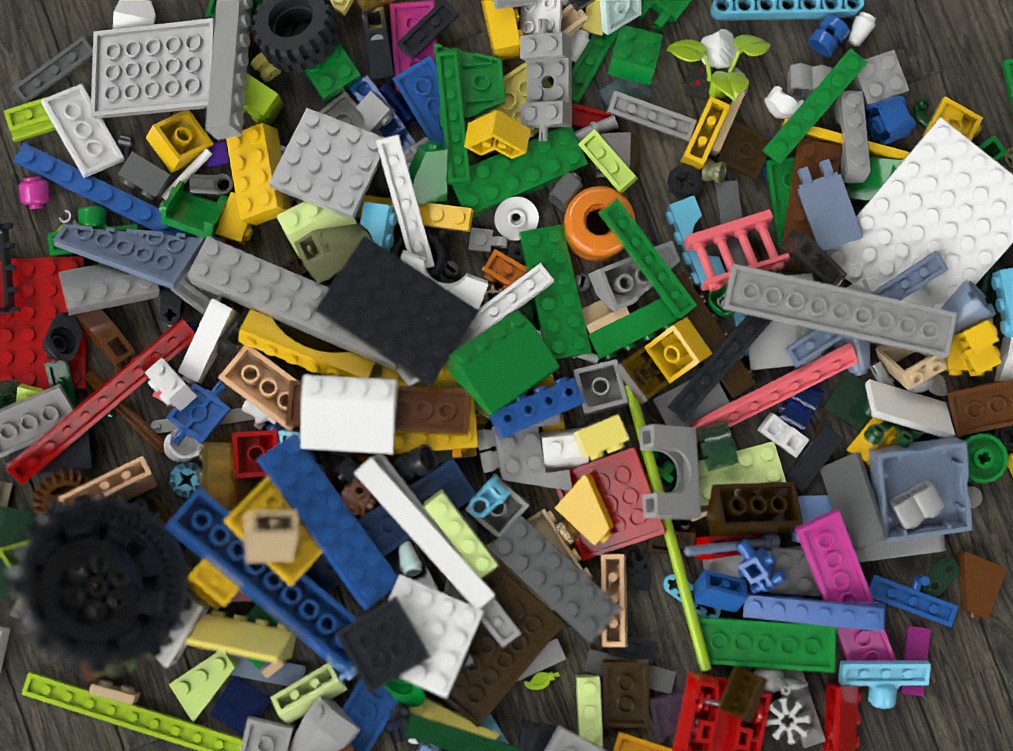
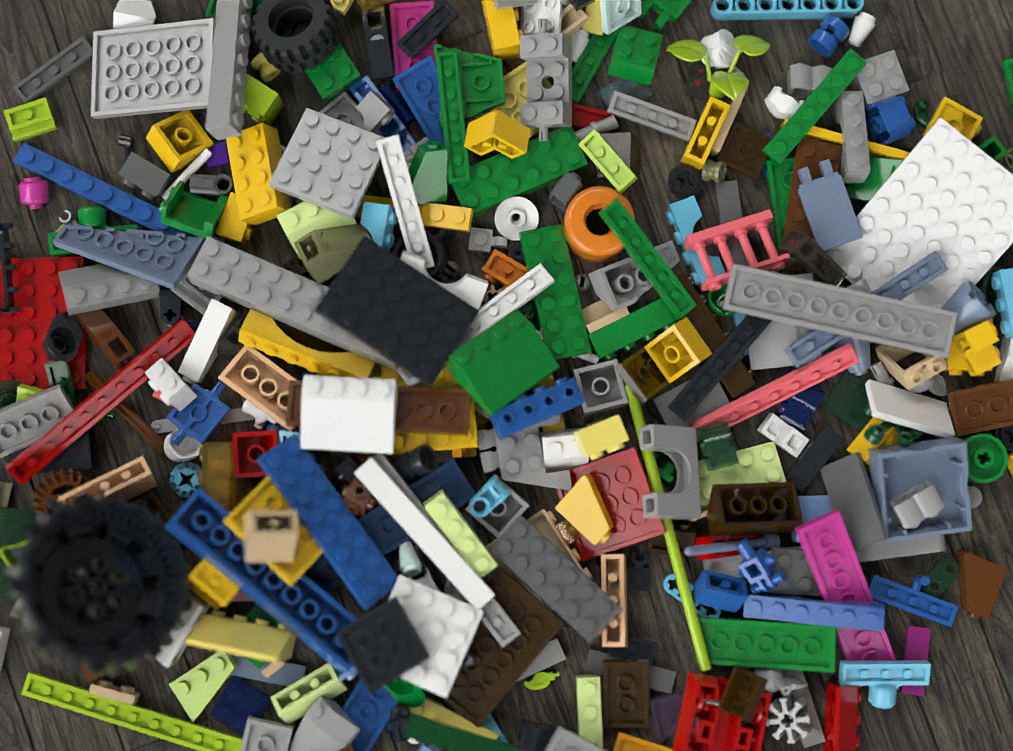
white tile [41,84,125,178] -> none

